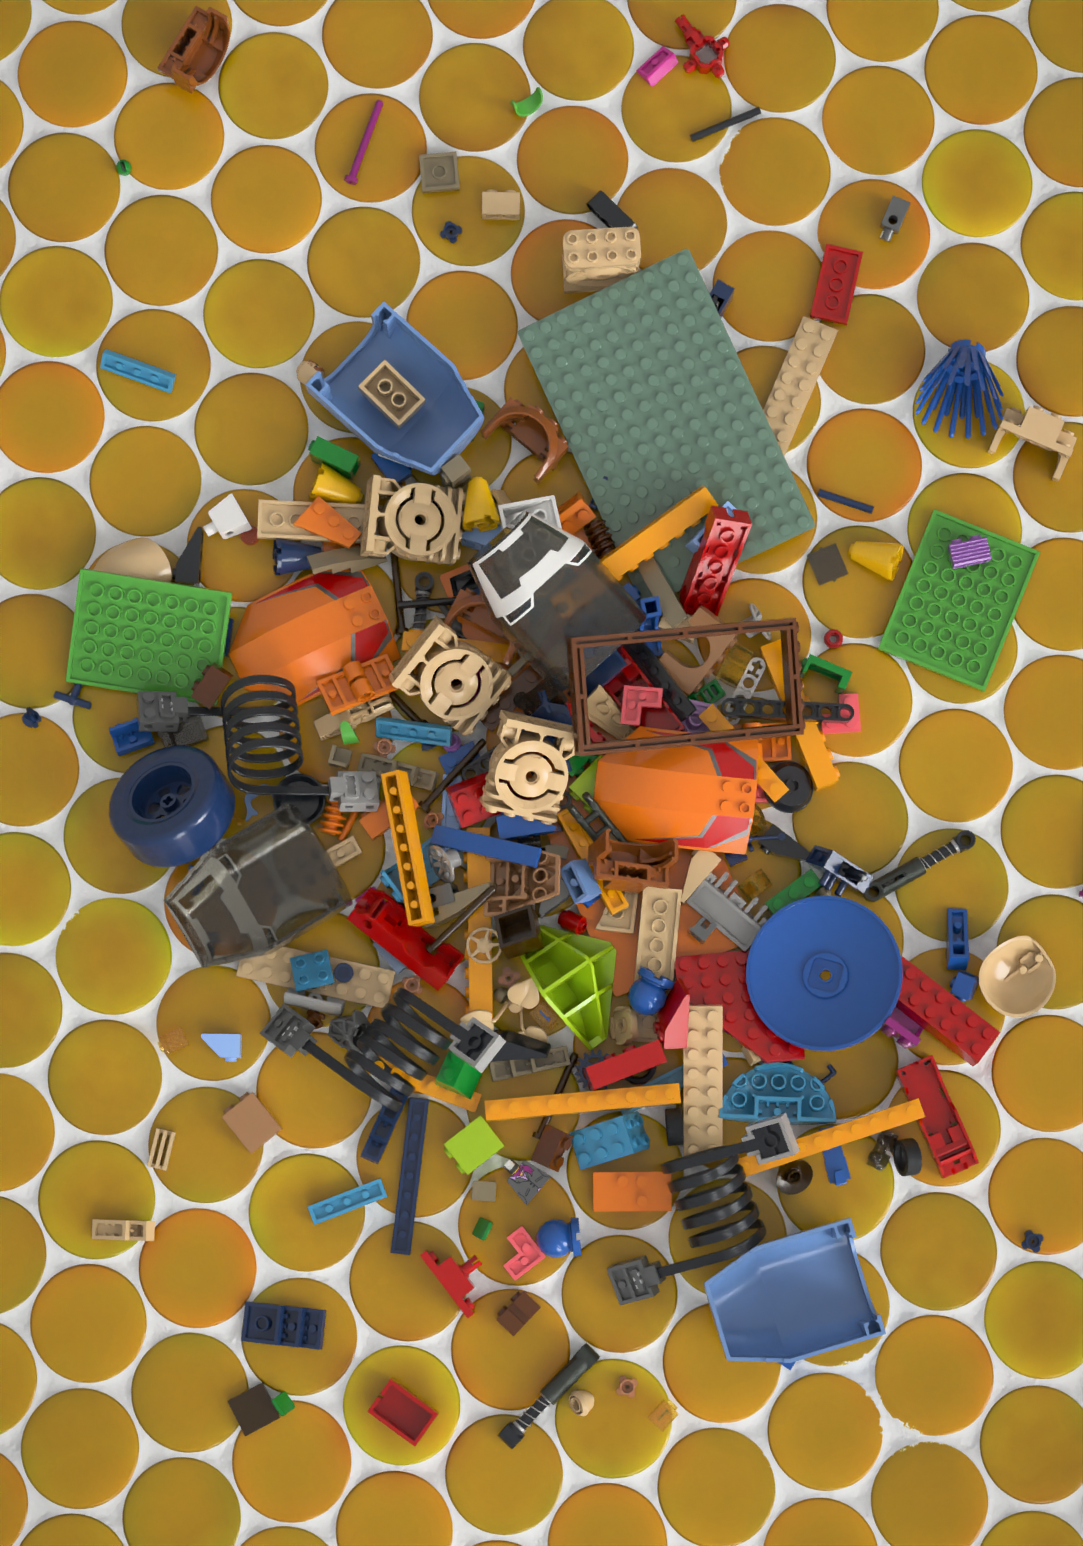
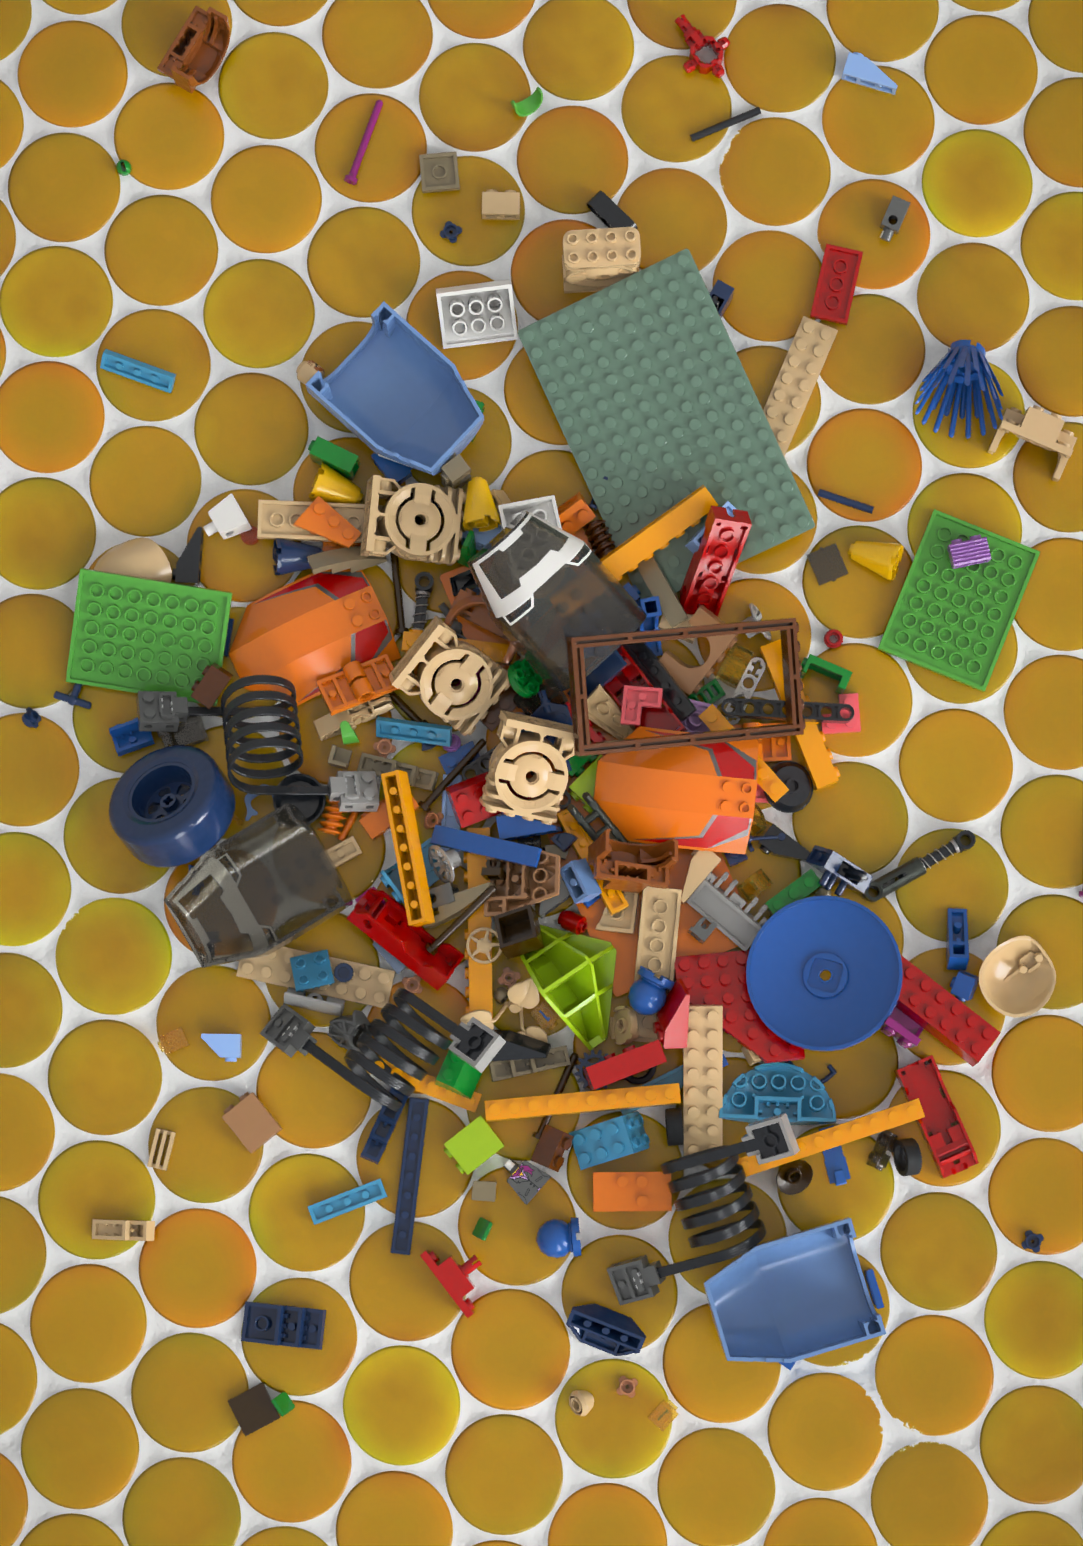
reddish brown plate [305,1010,325,1029] -> none
tan brick [358,360,426,430] -> none
red piece [367,1377,439,1447] -> none
black bar [397,597,456,609] -> none
dark orange piece [481,397,568,484] -> none
reddish brown brick [497,1291,541,1336] -> none
piece [497,1343,600,1449] -> none
coral plate [503,1226,546,1281] -> none
dark pink slope [636,46,678,86] -> none
none -> white slope [436,279,518,349]
none -> green slope [457,530,477,568]
none -> dark brown tile [481,860,506,880]
none -> green tile [508,659,543,698]
none -> dark blue tile [550,833,578,852]
none -> dark blue wedge [566,1303,646,1356]
none -> light blue slope [841,52,898,95]
none -> blue tile [864,1269,884,1309]

